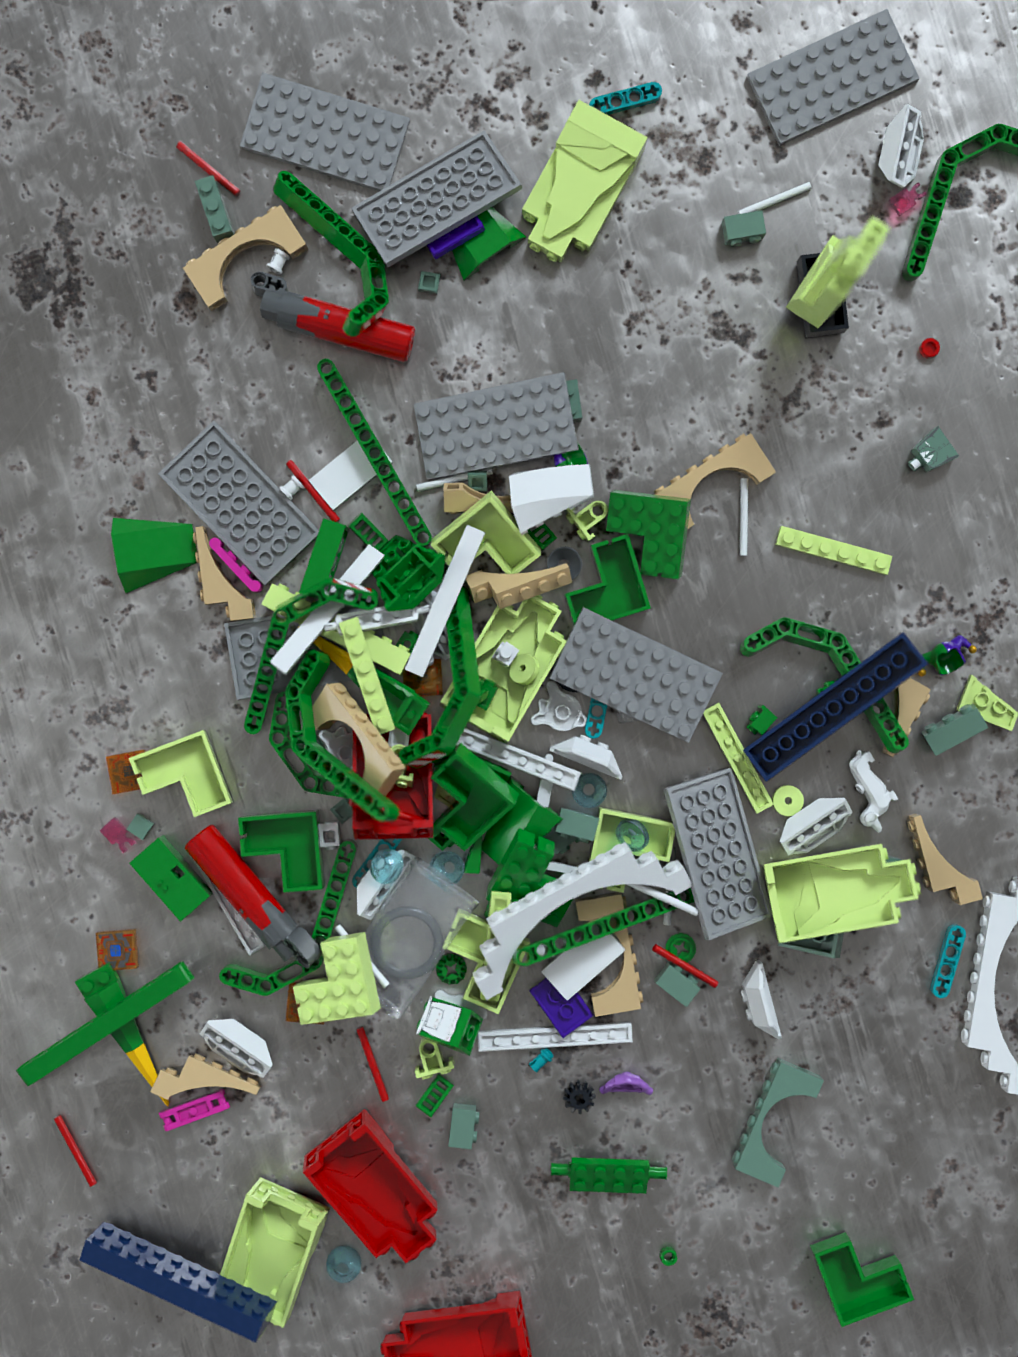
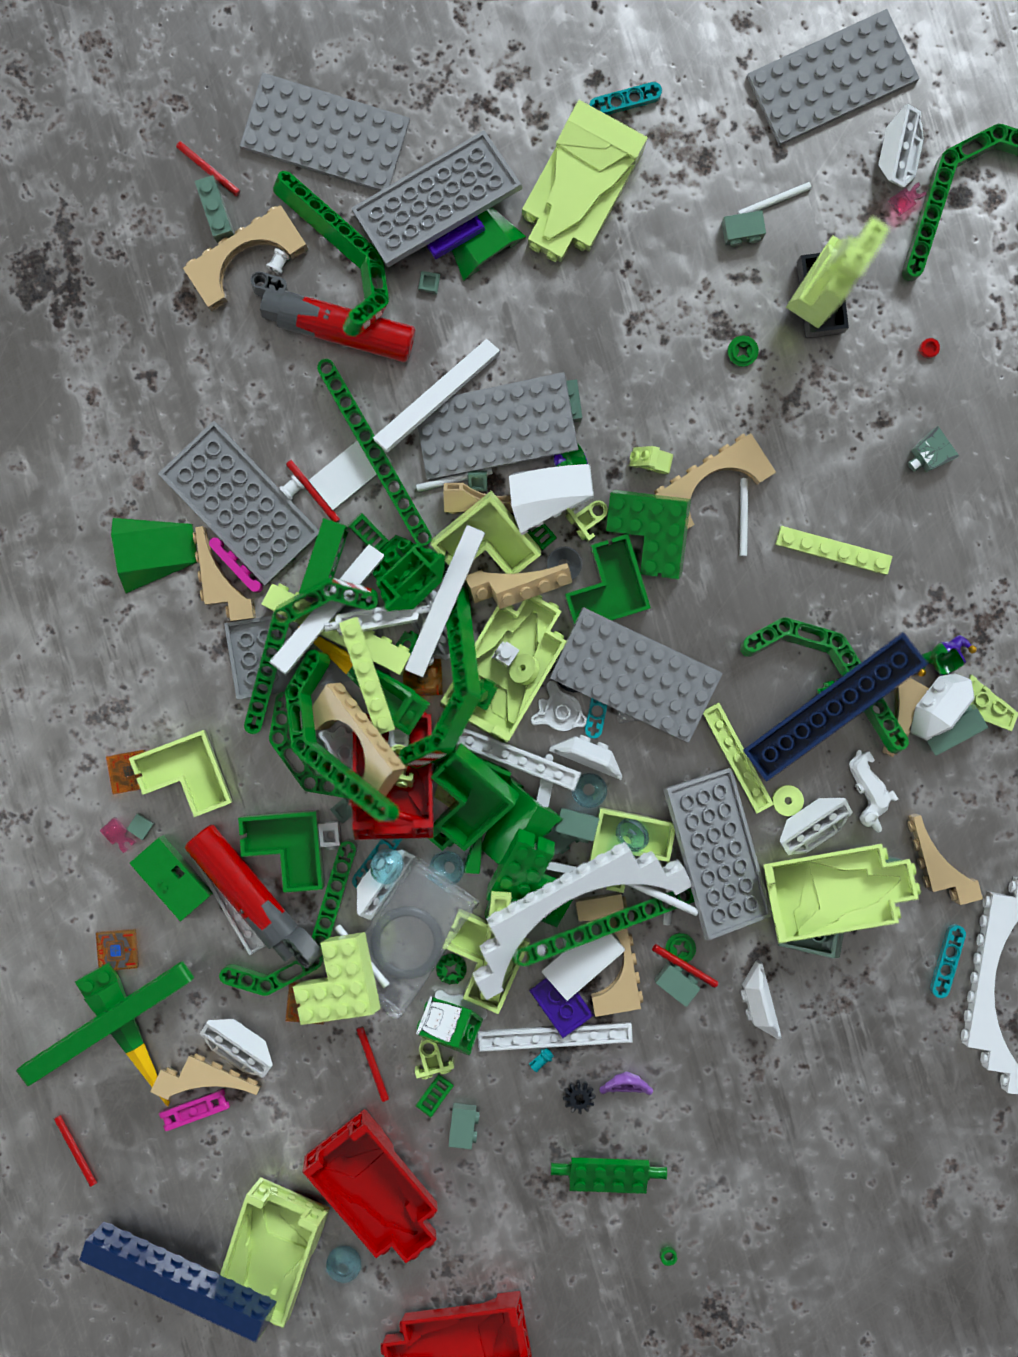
sand green arch [732,1058,824,1188] -> none
green brick [746,704,778,735] -> none
green piece [810,1232,914,1327] -> none
none -> white tile [373,339,500,453]
none -> yellowish green pin [629,446,673,474]
none -> green gear [728,335,759,367]
none -> white wedge [910,673,975,740]

